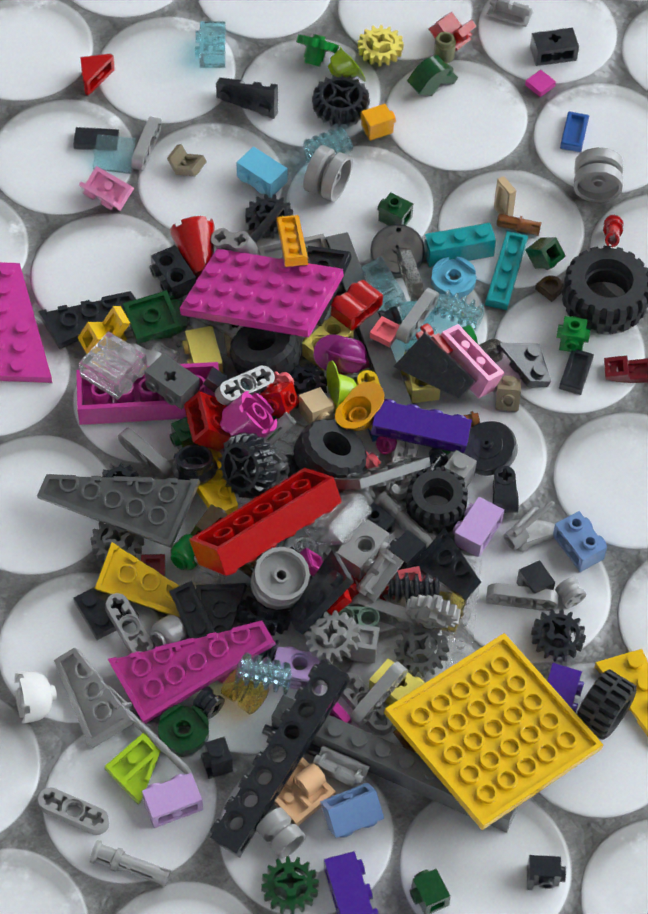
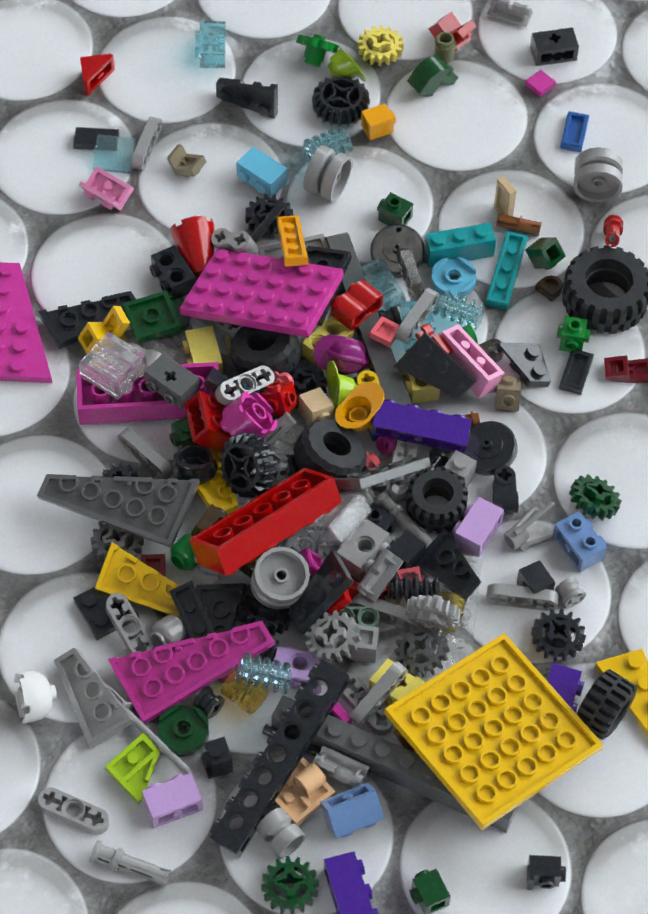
none -> dark green gear [569,474,622,521]

